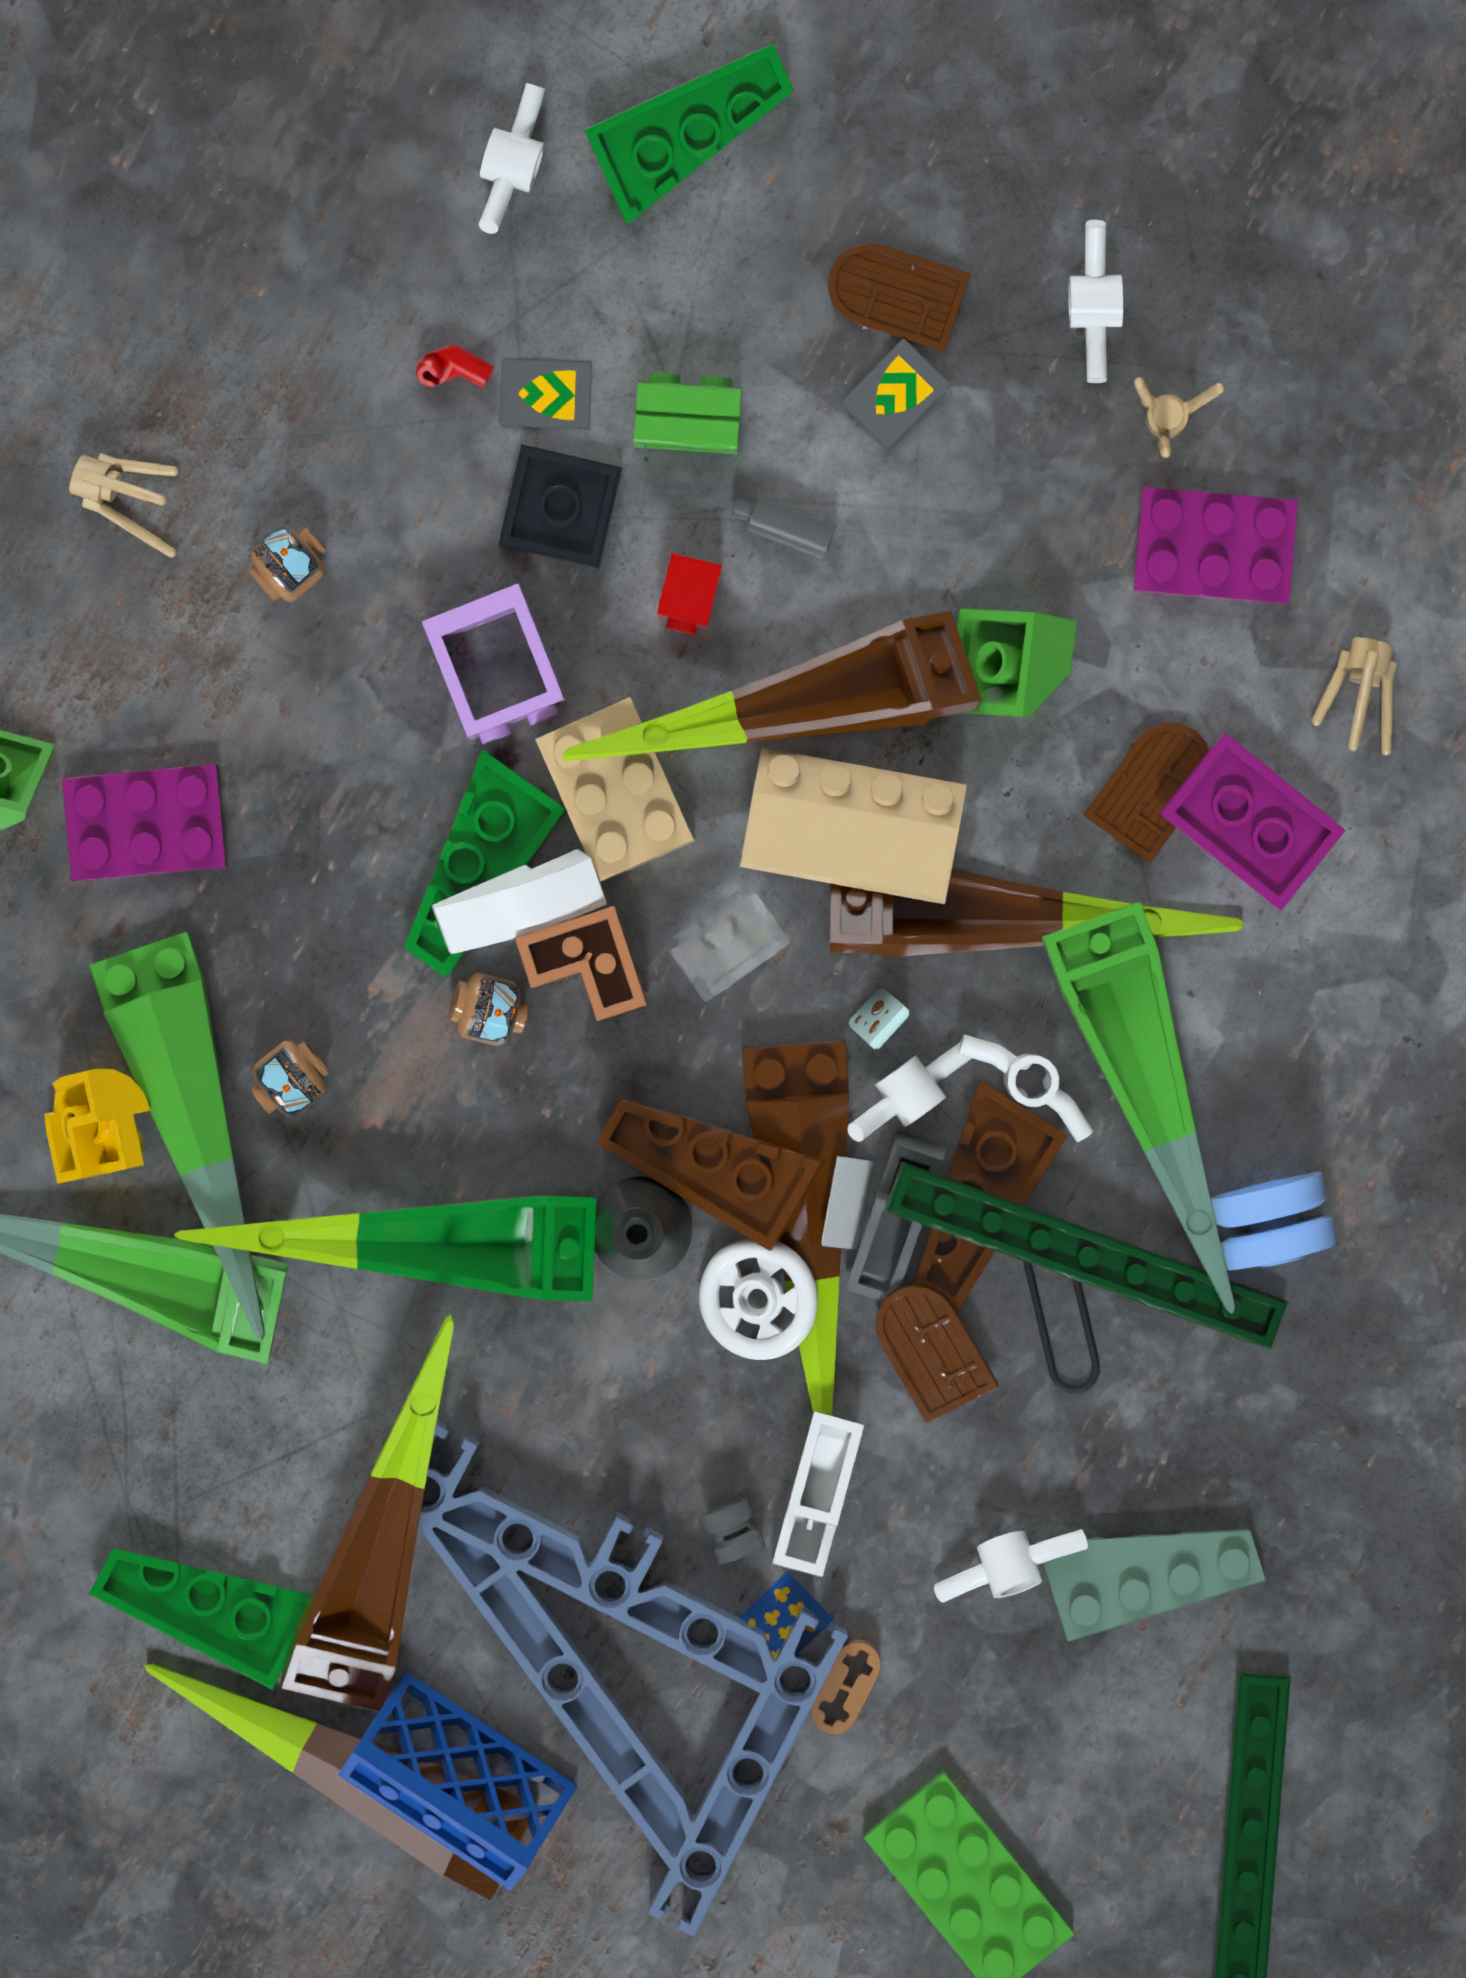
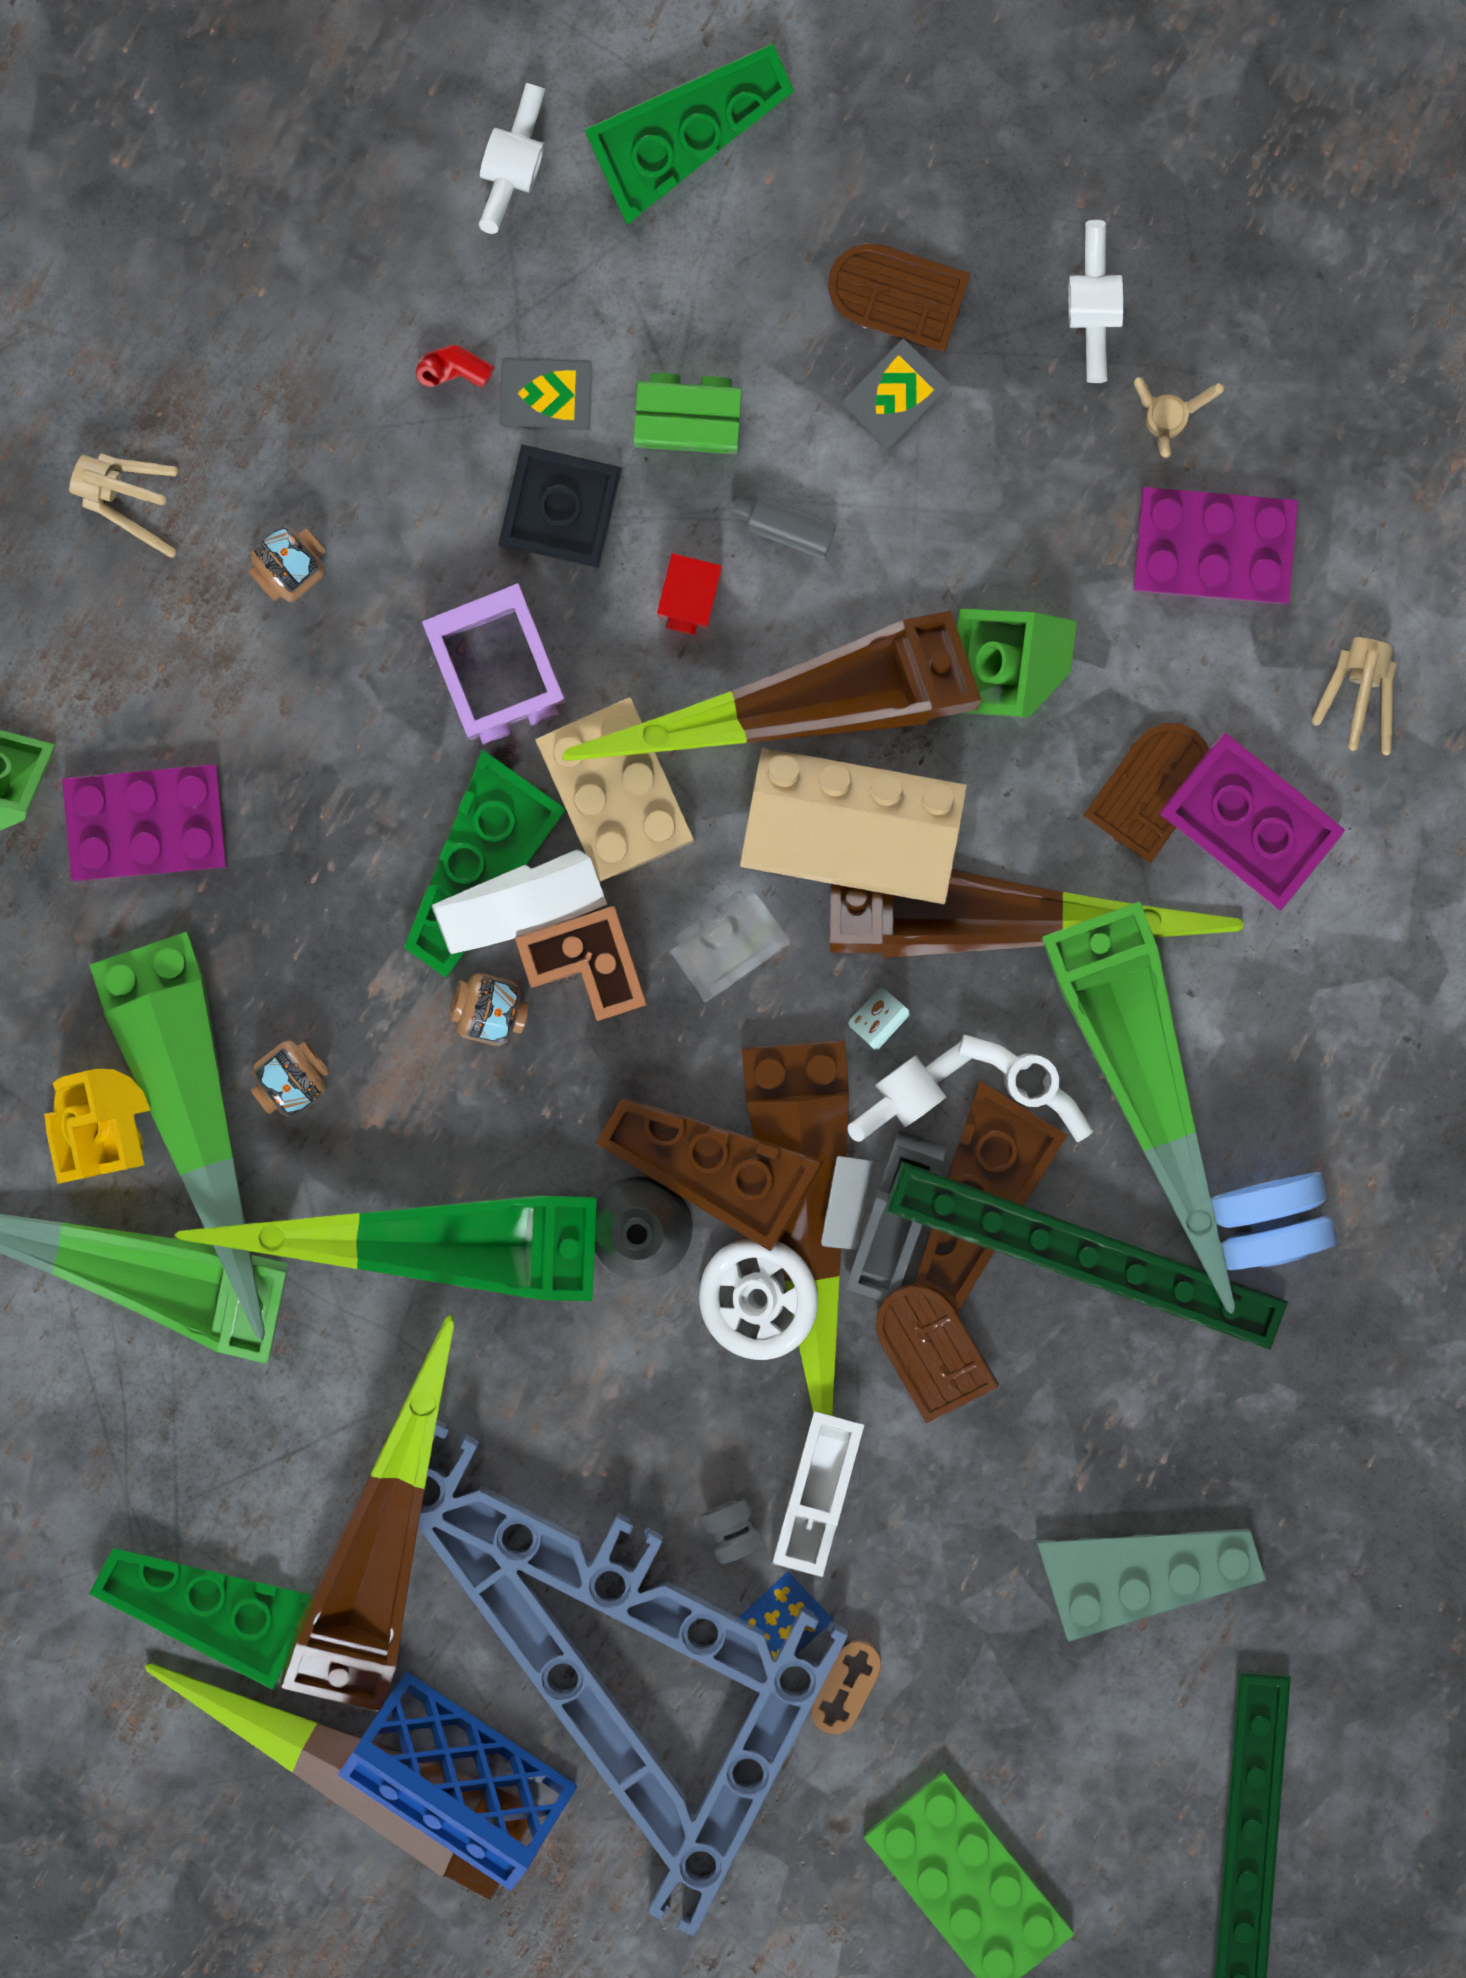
white piece [934,1529,1088,1603] -> none
black piece [1023,1261,1100,1394] -> none

